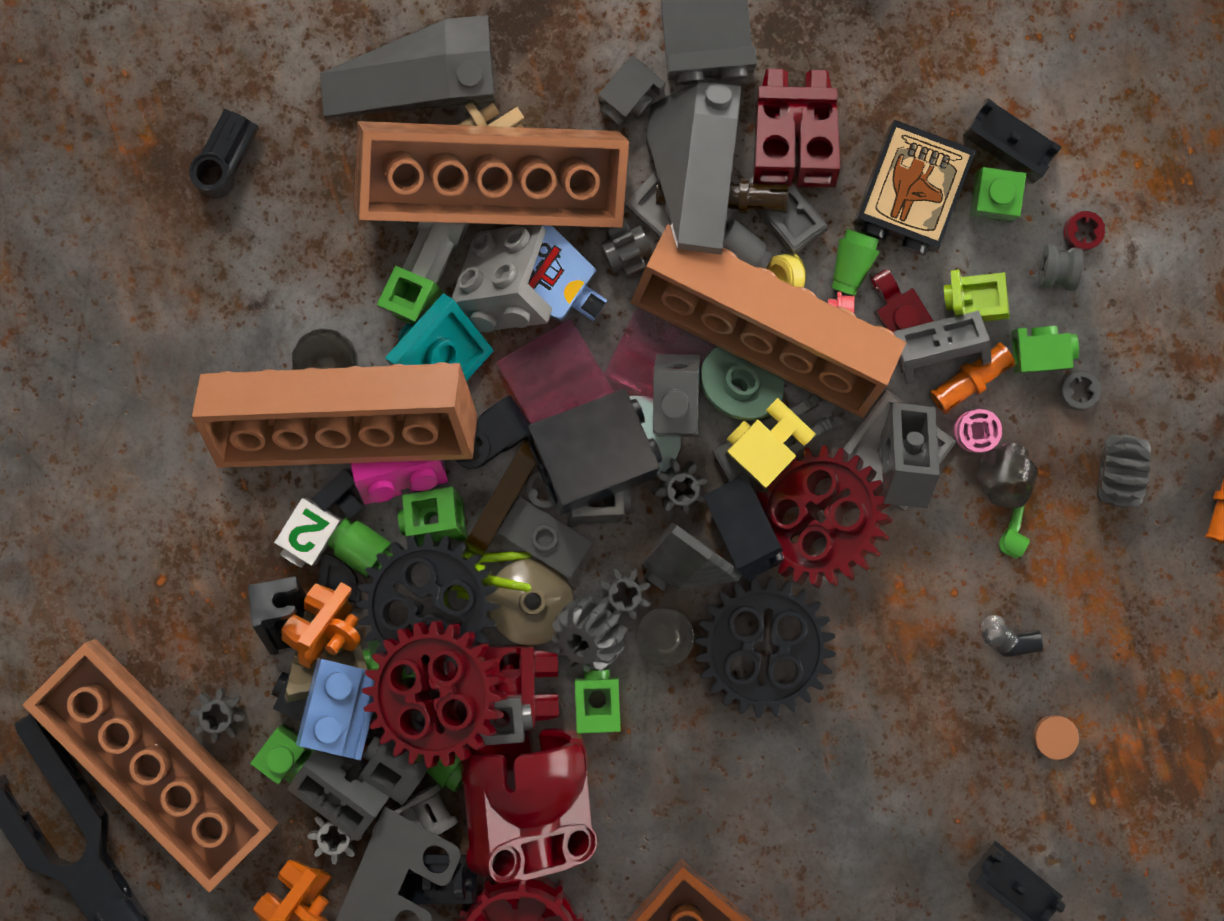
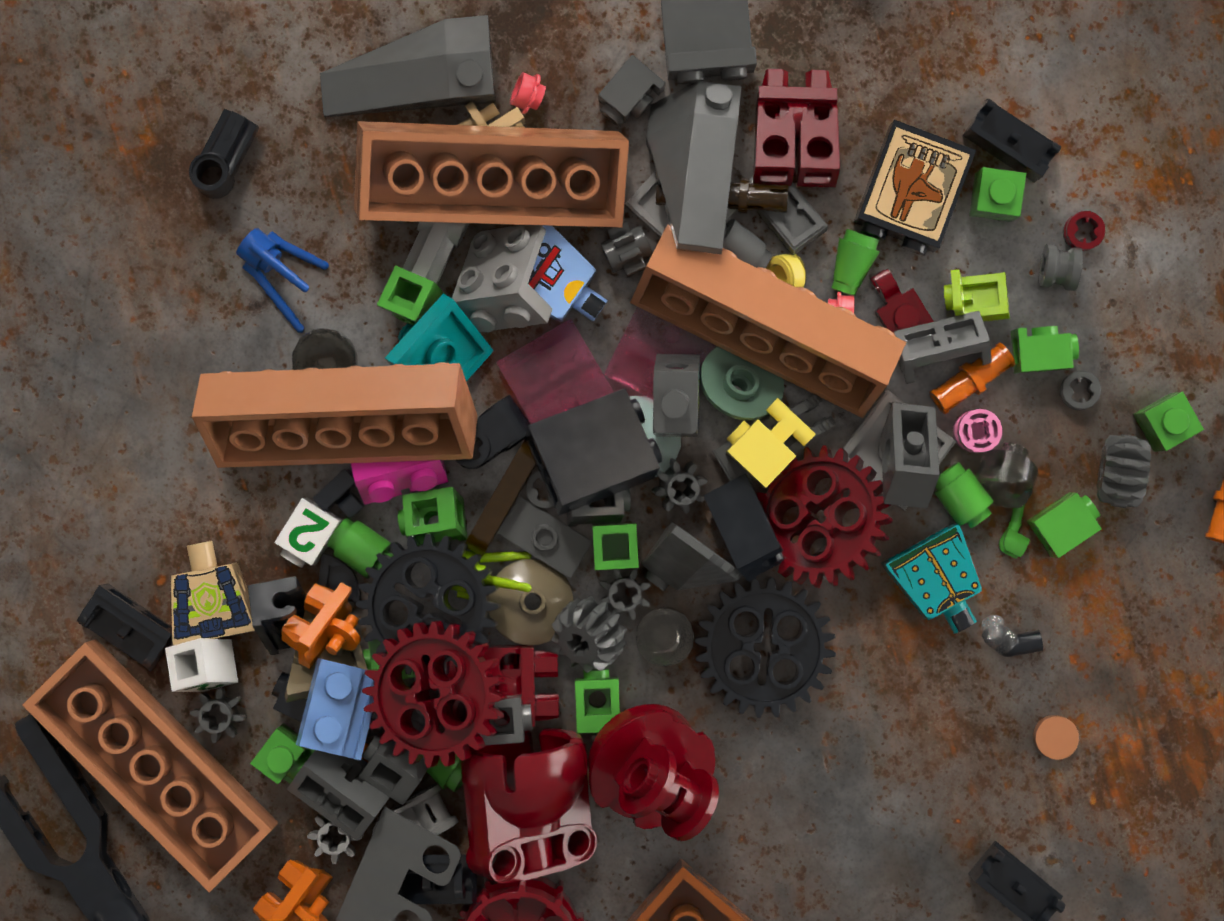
none -> black hinge [77,583,172,671]
none -> white brick [165,638,238,692]
none -> torso [171,541,255,646]
none -> blue plant [236,228,329,333]
none -> coral plate [510,72,546,114]
none -> dark red piece [588,704,719,841]
none -> bright green brick [592,523,639,570]
none -> teal torso [881,523,982,634]
none -> bright green brick [934,462,994,528]
none -> bright green brick [1026,492,1102,558]
none -> bright green brick [1133,391,1204,452]

